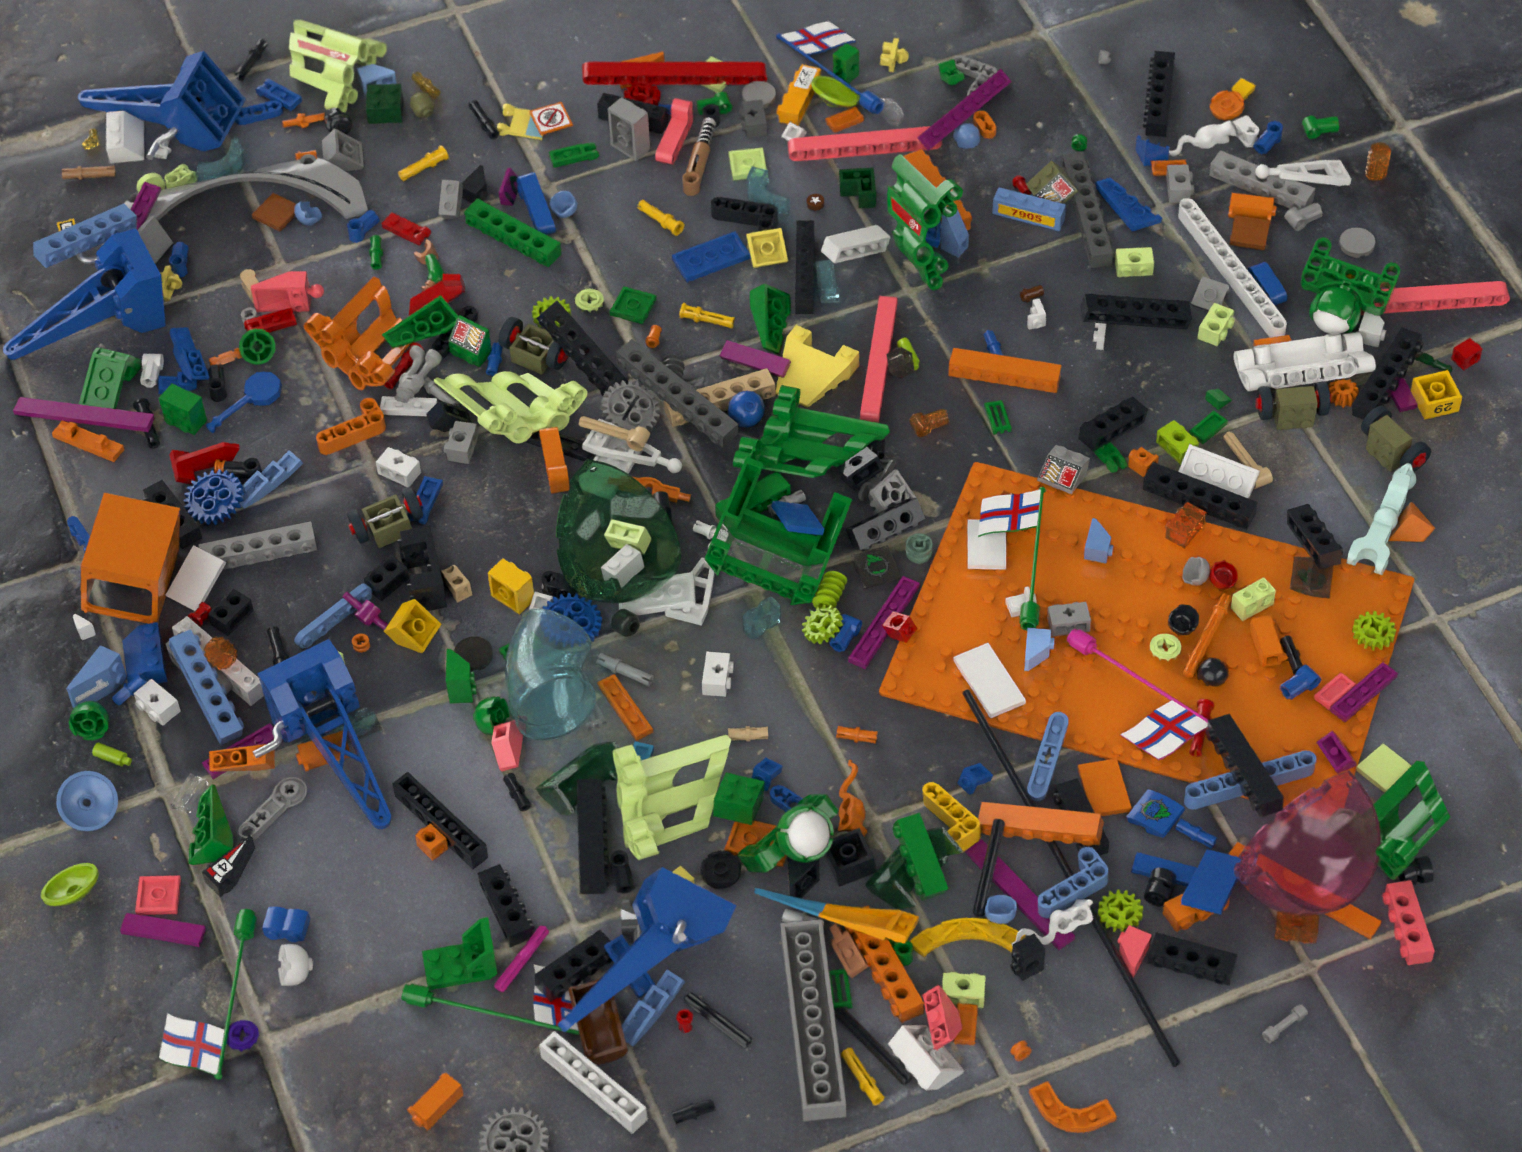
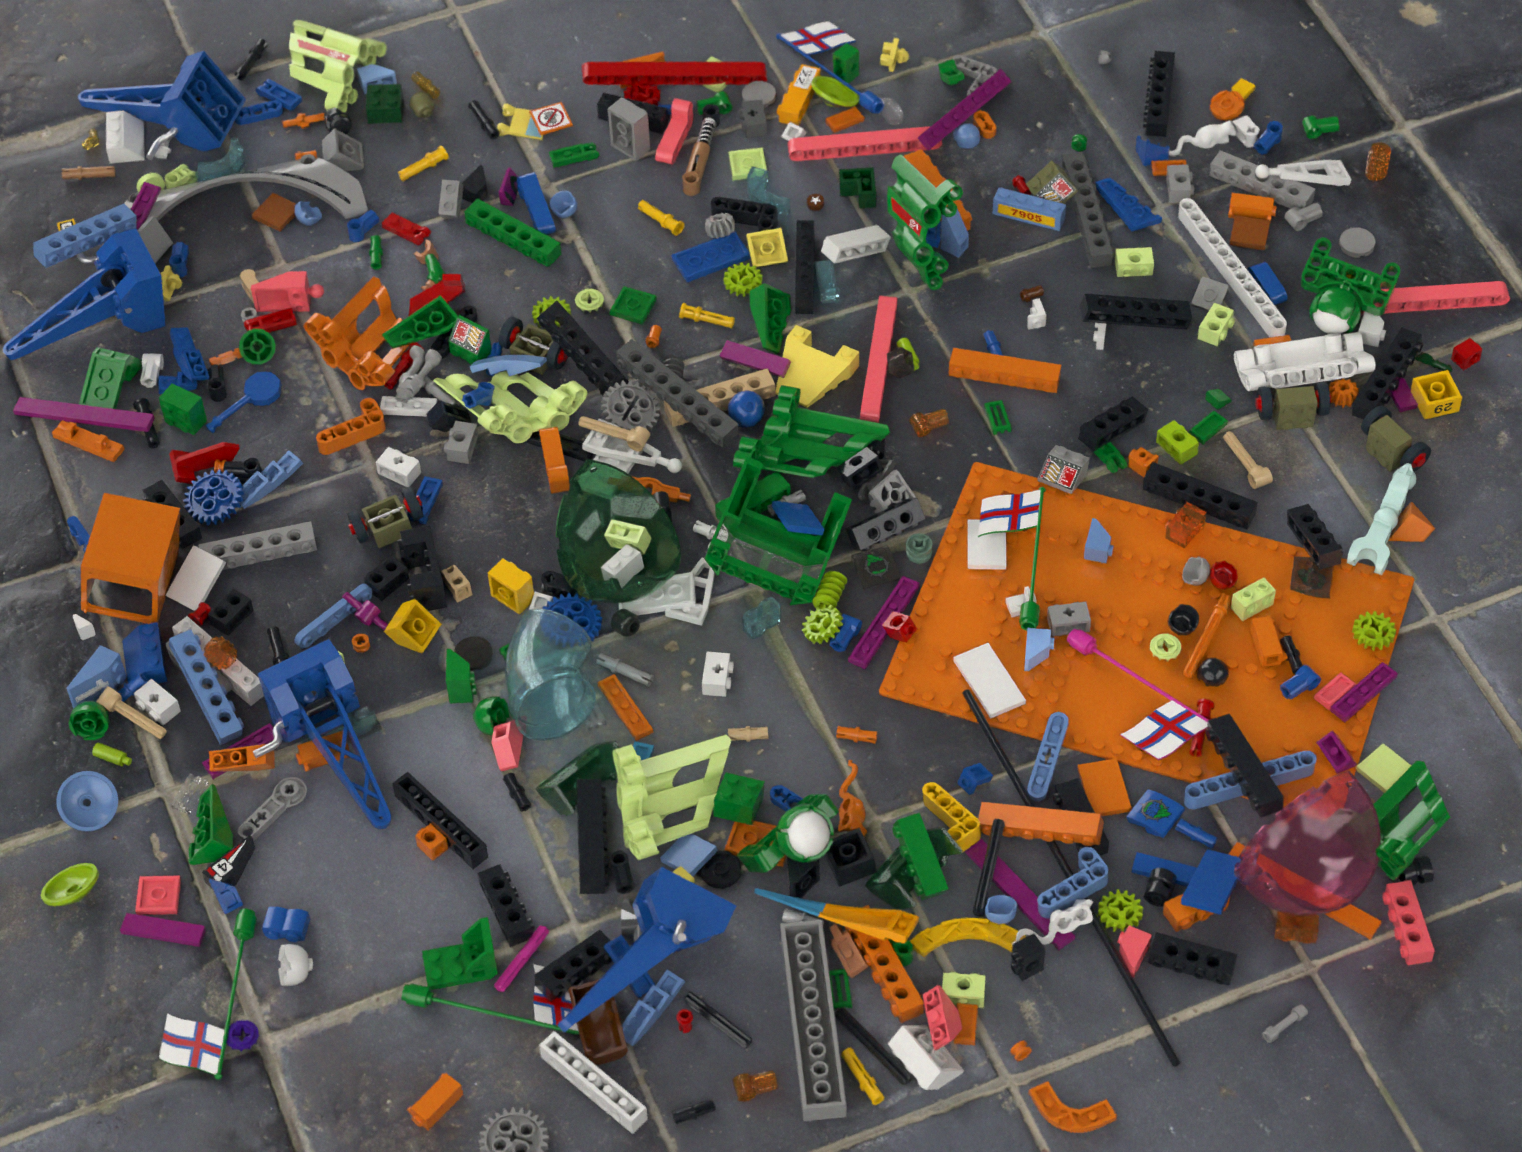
blue bracket [751,758,783,791] -> none
white plate [1178,444,1260,499] -> none
none -> tan axle [96,686,167,739]
none -> blue tile [208,879,244,914]
none -> blue piece [462,382,495,409]
none -> medium blue slope [470,355,547,376]
none -> medium blue tile [660,834,718,877]
none -> light grey gear [705,213,735,239]
none -> lime gear [724,262,762,297]
none -> clear orange piece [732,1070,778,1102]

